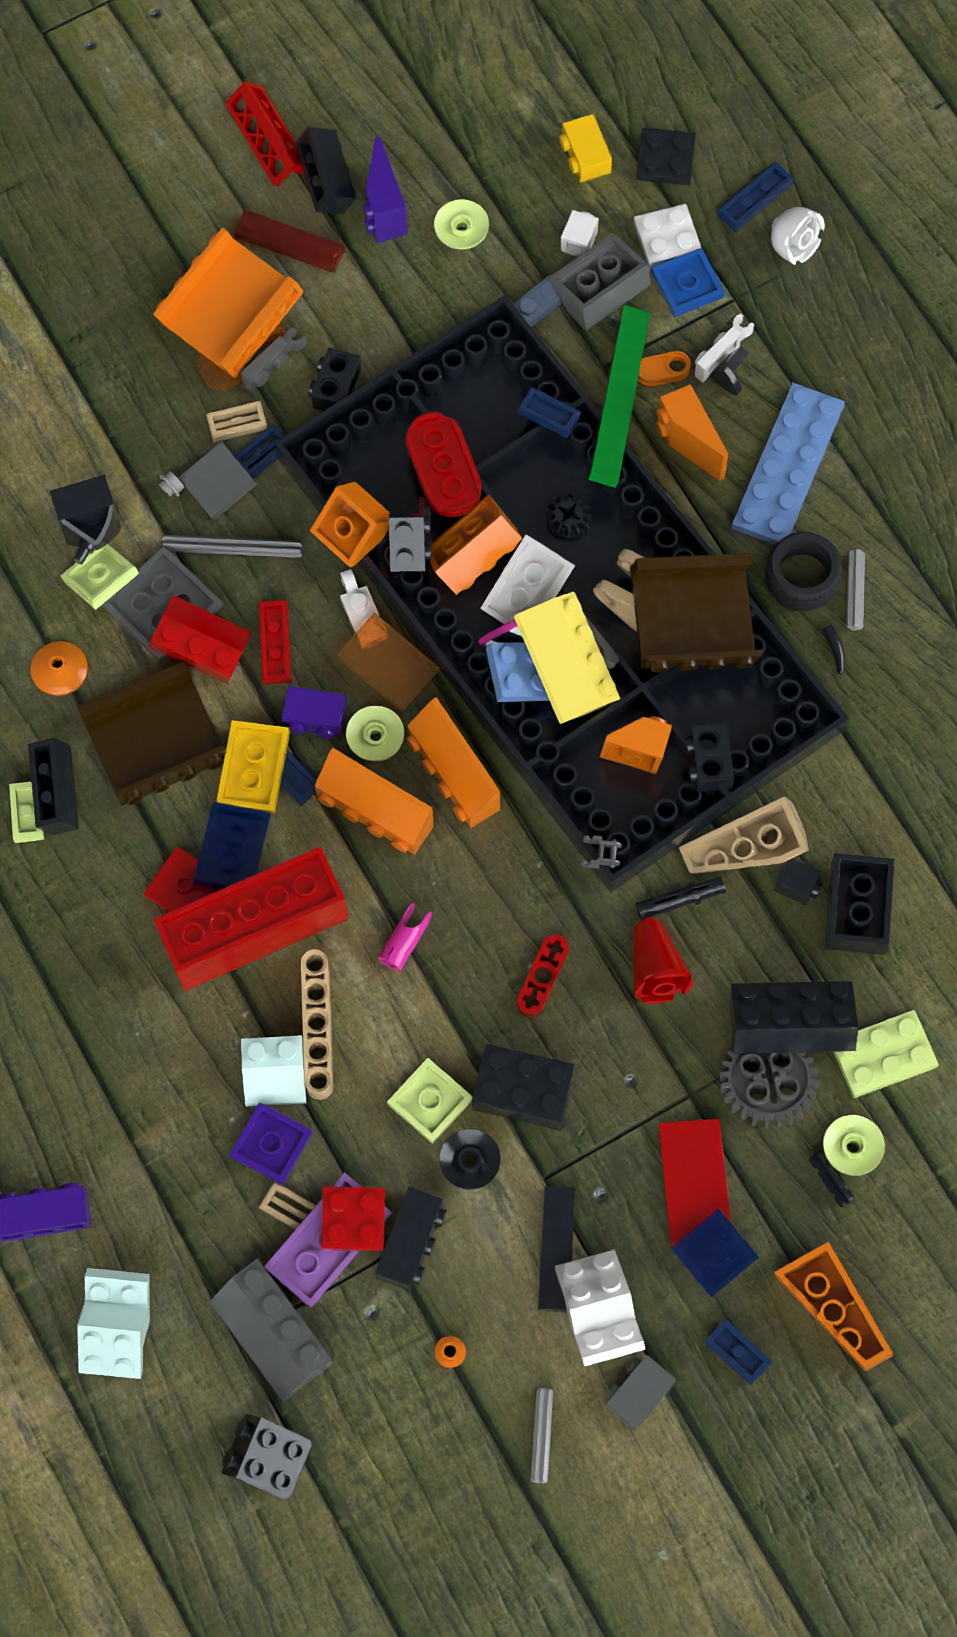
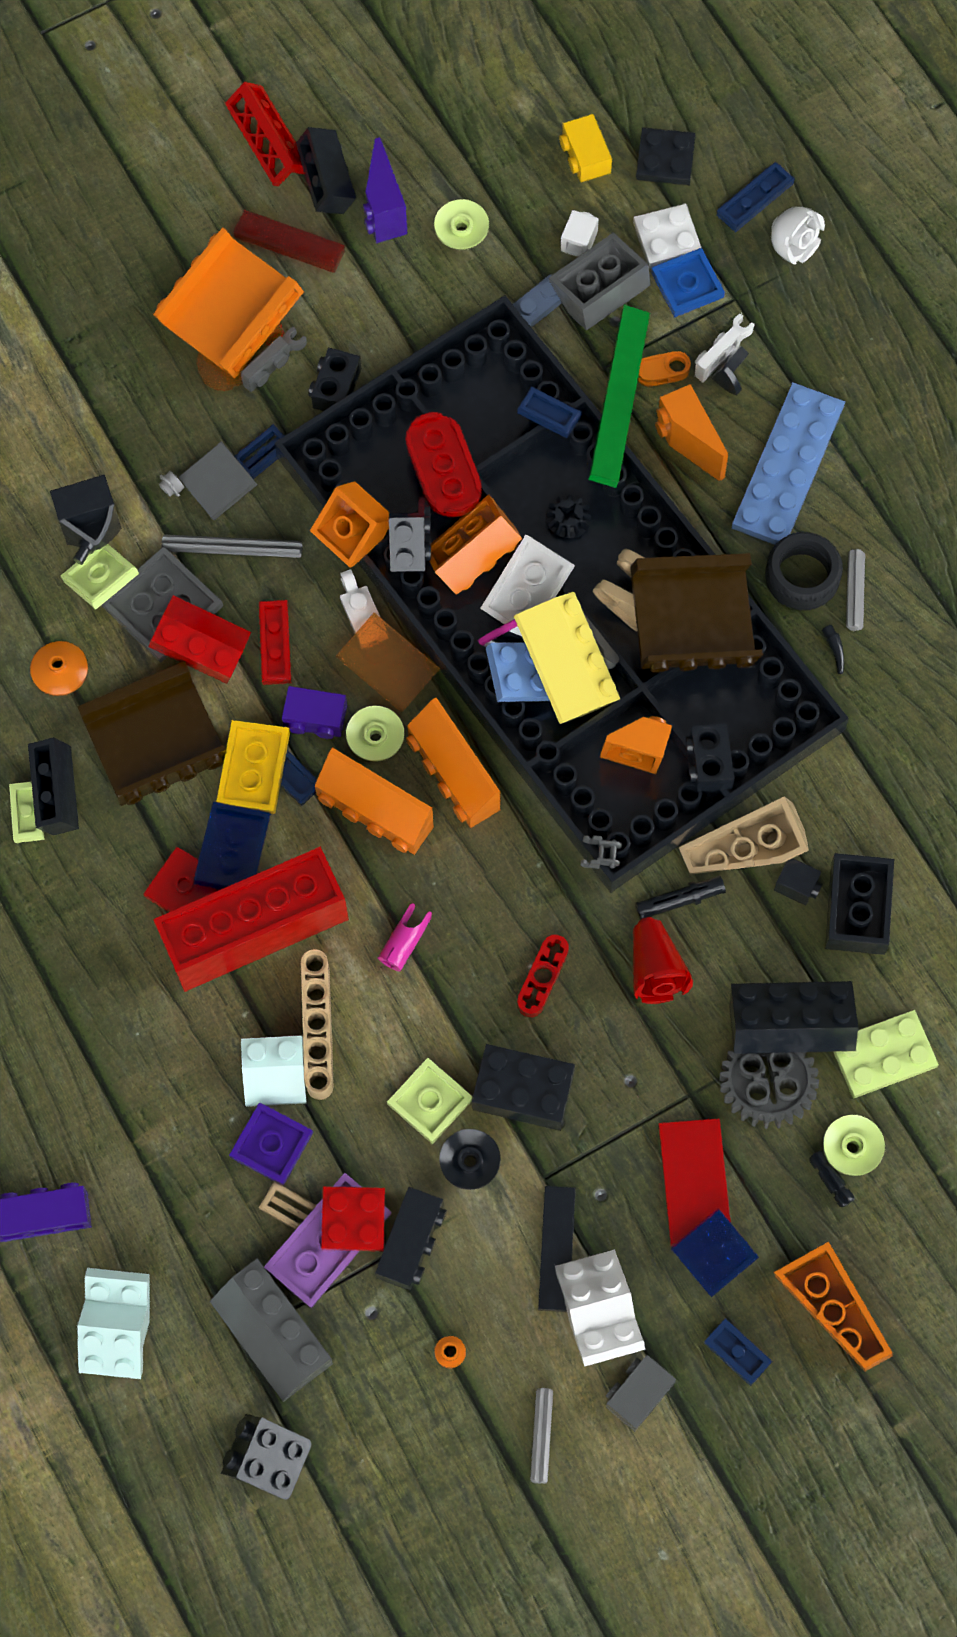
tan tile [206,401,268,442] -> none

